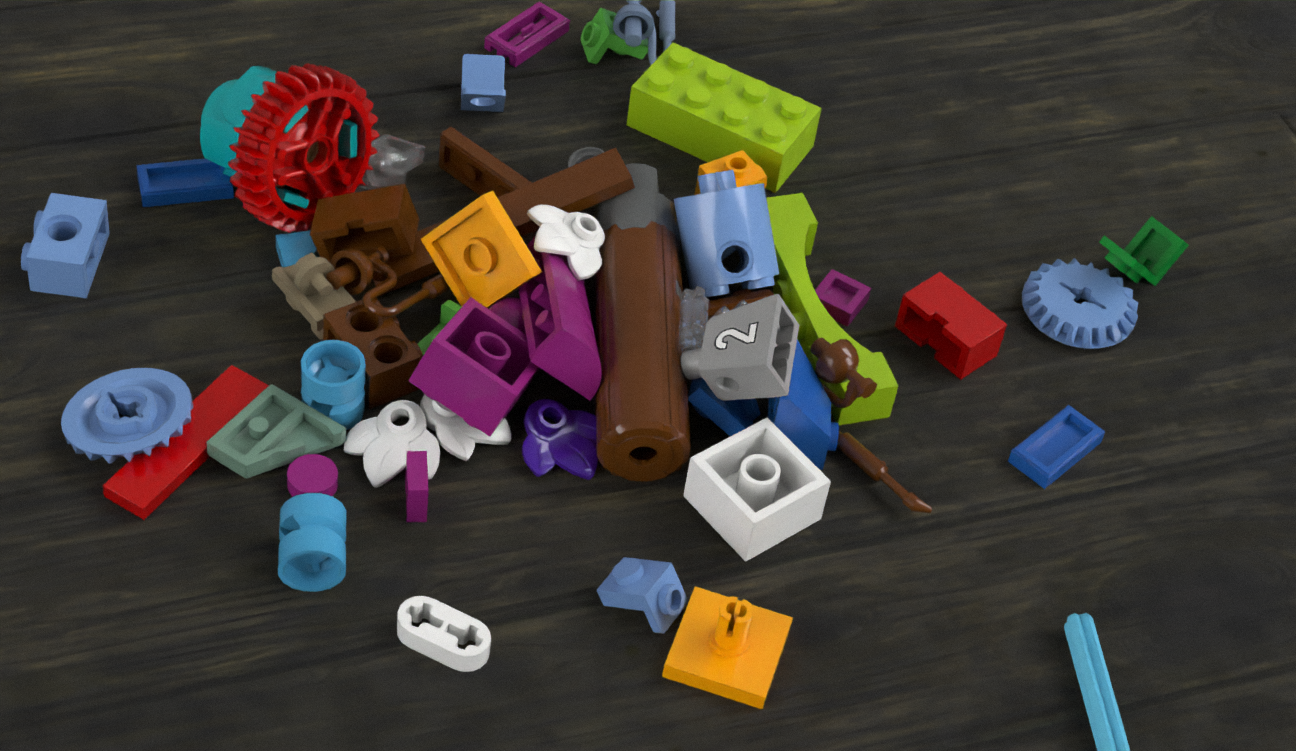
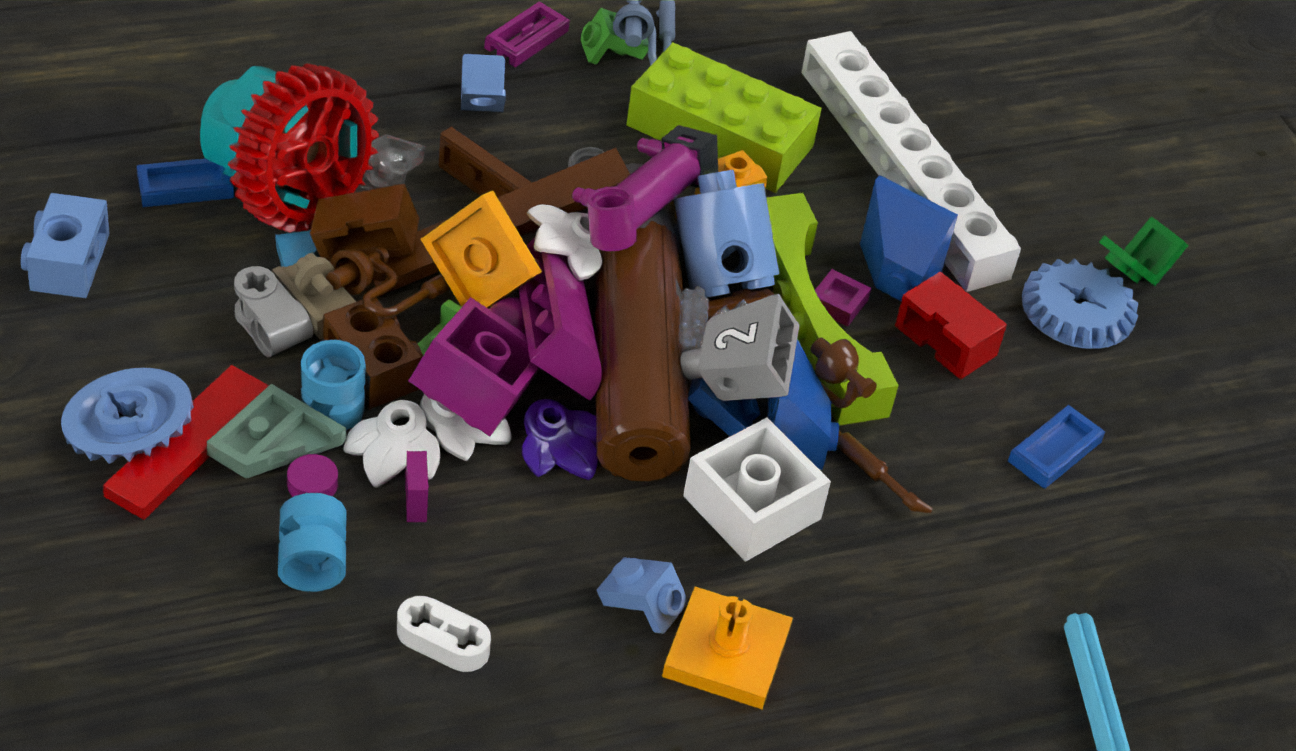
none -> light grey piece [234,266,313,357]
none -> magenta piece [572,125,718,251]
none -> white brick [801,31,1021,292]
none -> blue slope [860,175,958,301]

